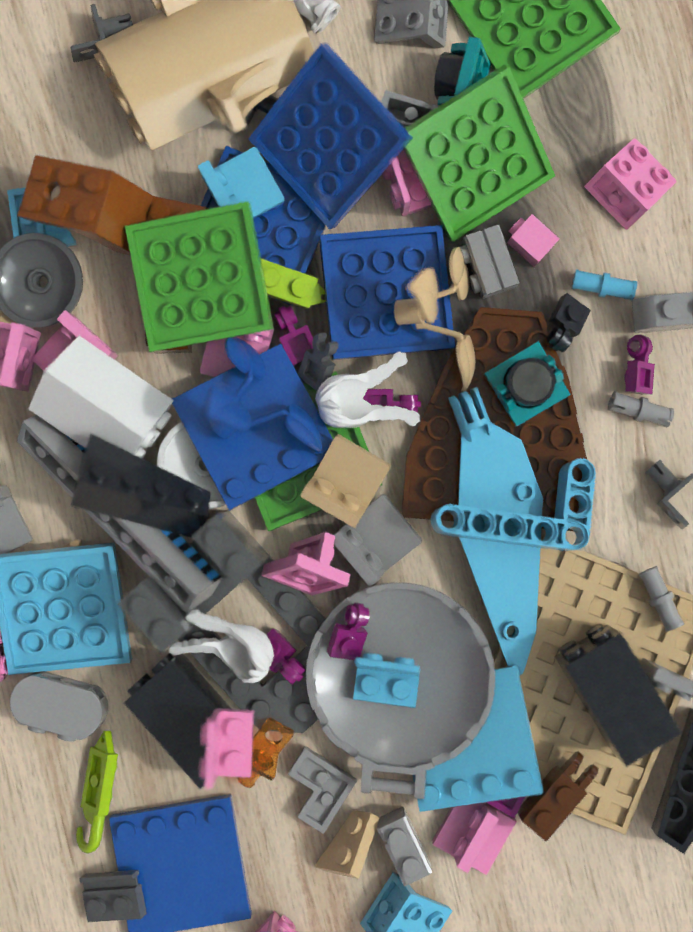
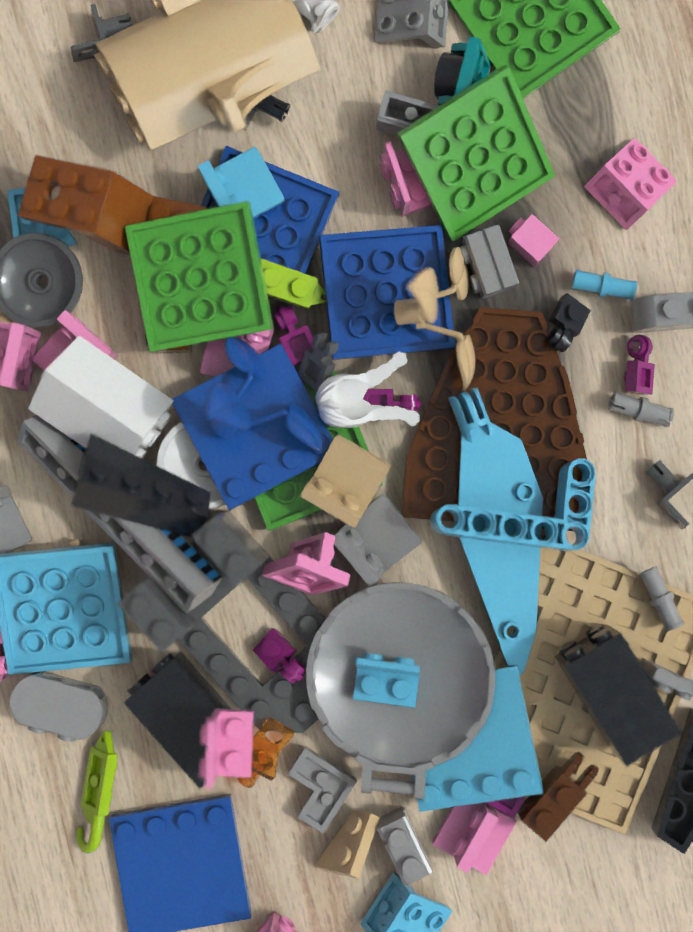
dark grey plate [79,870,147,922] -> none
white hair [169,609,274,683] -> none
blue plate [248,43,413,230] -> none
magenta plate [327,603,370,660] -> none
piece [484,341,571,427] -> none

